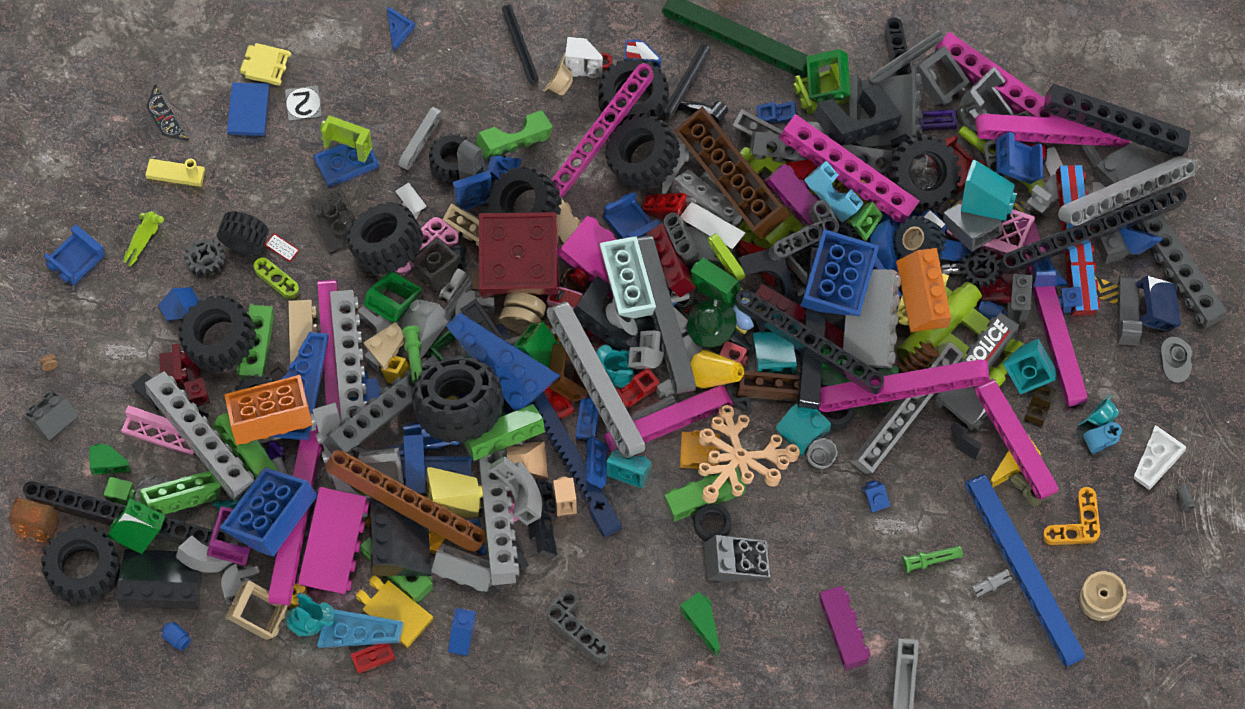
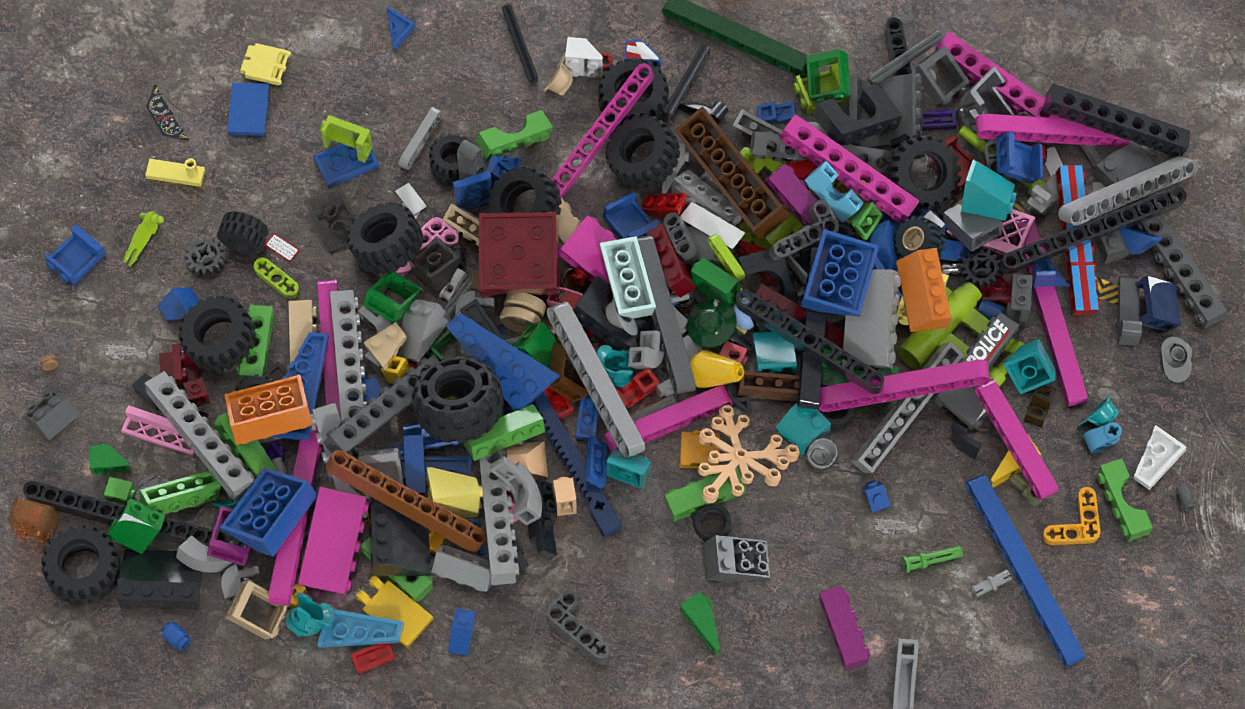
sticker [285,85,322,121] -> none
bright green pin [402,326,422,384] -> none
reddish brown piece [897,340,941,373] -> none
blue bracket [1058,287,1083,313] -> none
tan wheel [1079,571,1127,621] -> none
none -> bright green arch [1097,458,1153,542]

